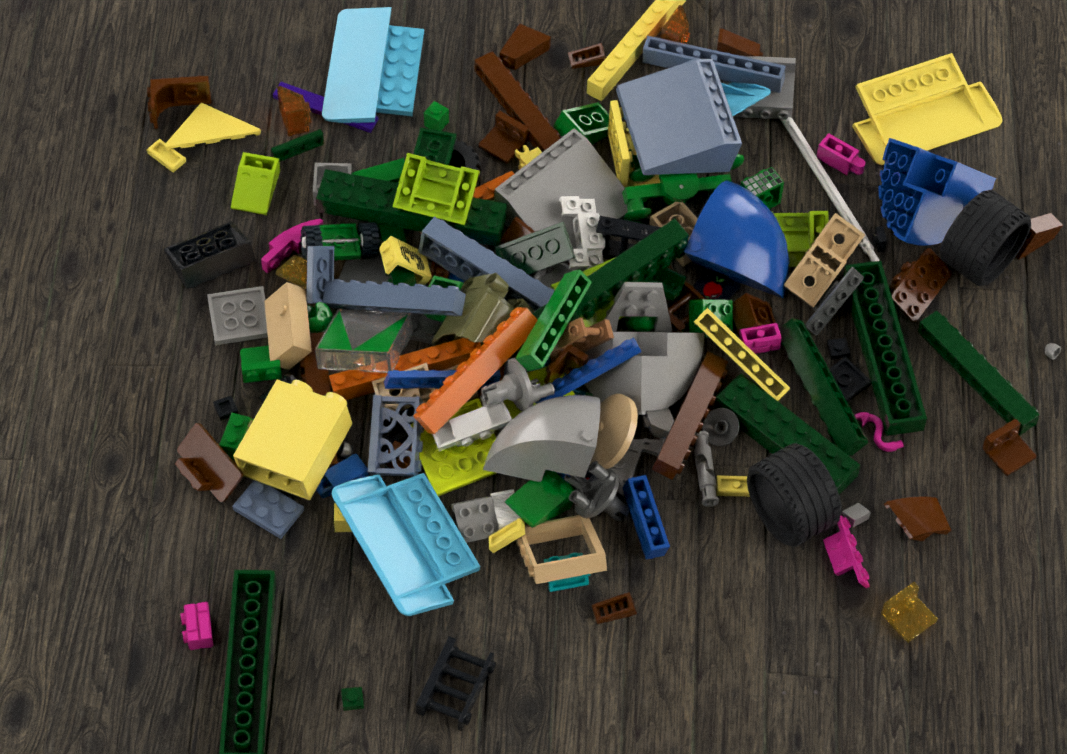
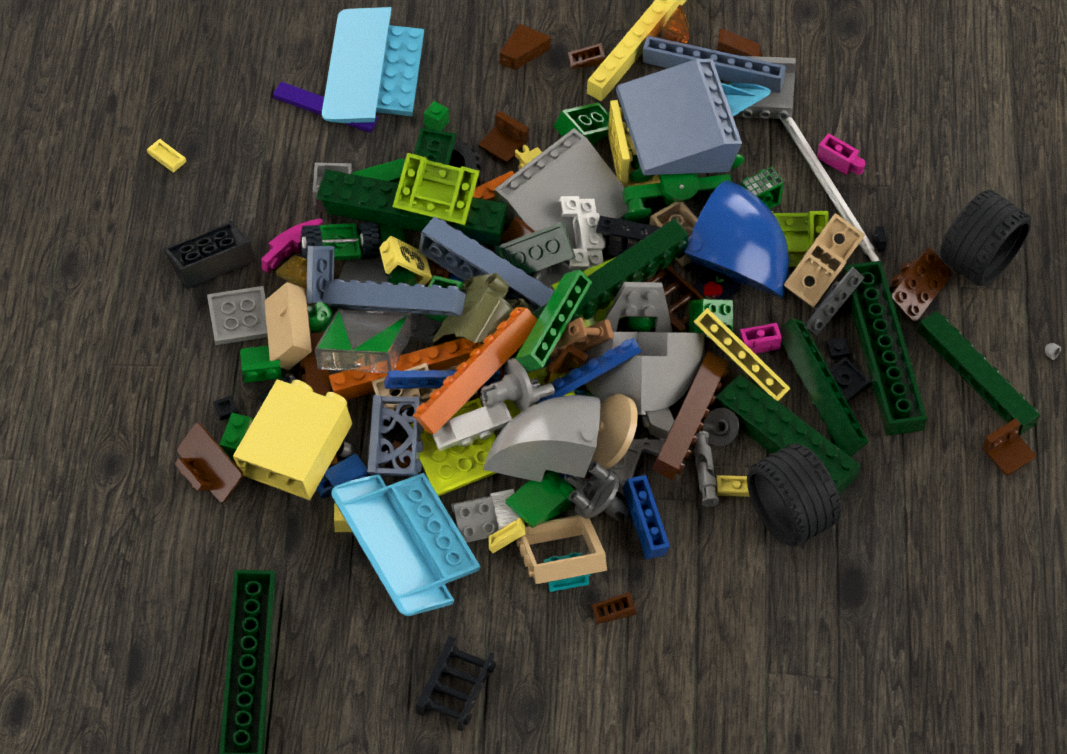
reddish brown bracket [147,76,211,129] -> none
light yellow tile [164,103,261,151] -> none
dark pink brick [180,602,213,650] -> none
lime slope [231,152,280,215] -> none
sand blue plate [232,480,304,539] -> none
dark green tile [271,129,324,162] -> none
clear orange slope [277,86,311,136] -> none
dark green plate [341,687,364,711] -> none
reddish brown brick [474,51,561,152] -> none
dark green bracket [641,268,686,301] -> none
reddish brown slope [733,293,776,334] -> none
dark pink bracket [823,516,870,588] -> none
light grey slope [842,503,871,527] -> none
light yellow slope [852,53,1002,165] -> none
dark pink animal [854,412,904,452] -> none
blue brick [879,138,996,246] -> none
clear yellow bracket [881,582,938,642] -> none
reddish brown slope [884,496,952,541] -> none
reddish brown slope [1015,213,1063,260] -> none

